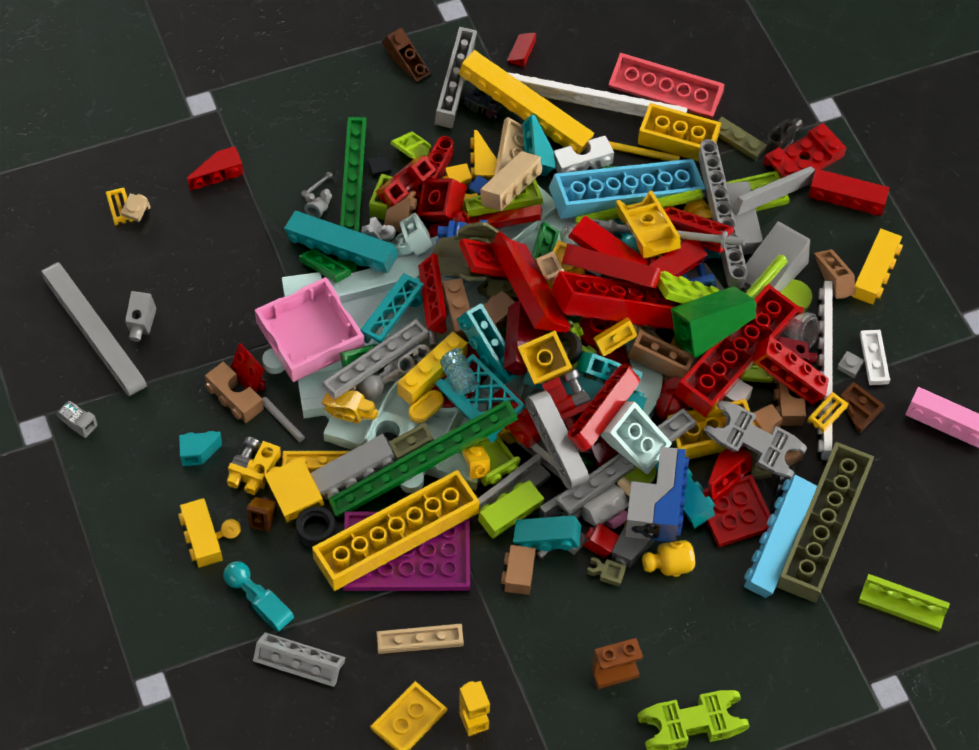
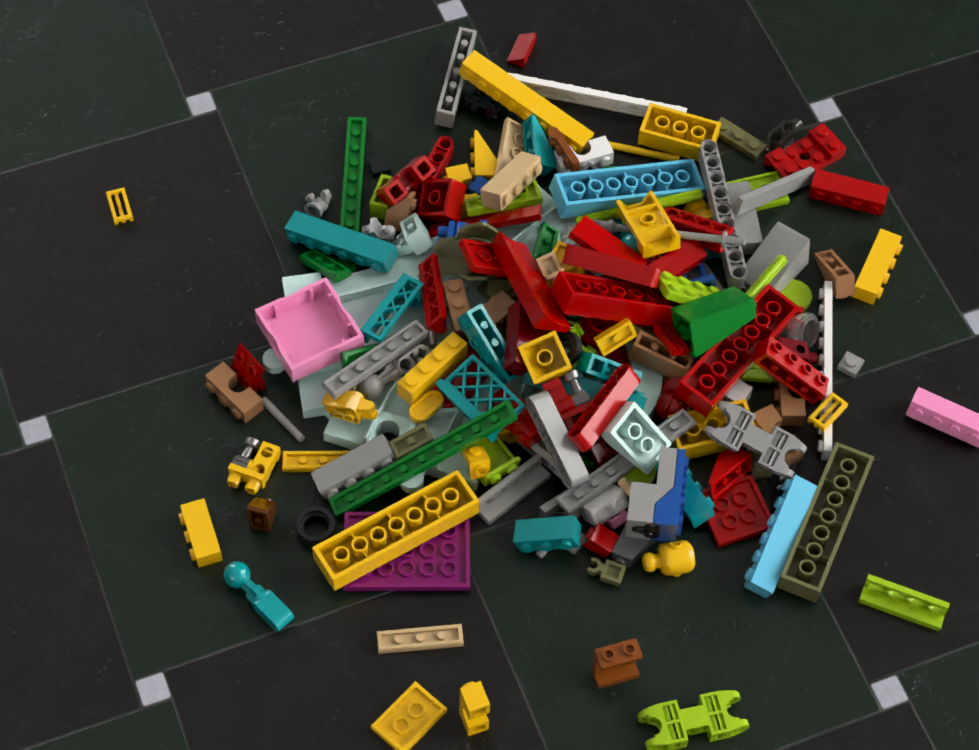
light grey beam [41,262,147,397] -> none
light grey leg [57,401,98,438] -> none
tan bracket [121,193,151,222] -> none
light grey torso [126,291,157,342] -> none
teal slope [179,431,222,466] -> none
red slope [187,146,244,190] -> none
yellow piece [215,519,241,539] -> none
light grey fence [253,632,346,687] -> none
yellow brick [264,457,324,523] -> none
flat silver hinge [301,172,333,198] -> none
reddish brown slope [381,27,431,83] -> none
lime slope [390,131,431,159] -> none
clear light blue piece [440,348,479,395] -> none
red hinge [452,210,469,224] -> none
lime brick [478,480,544,539] -> none
medium nougat brick [501,545,536,595] -> none
coral arch [608,53,724,119] -> none
reddish brown wing [840,382,885,433] -> none
white plate [860,330,890,385] -> none
none -> dark orange hinge [547,126,580,172]
none -> red tile [652,324,690,356]

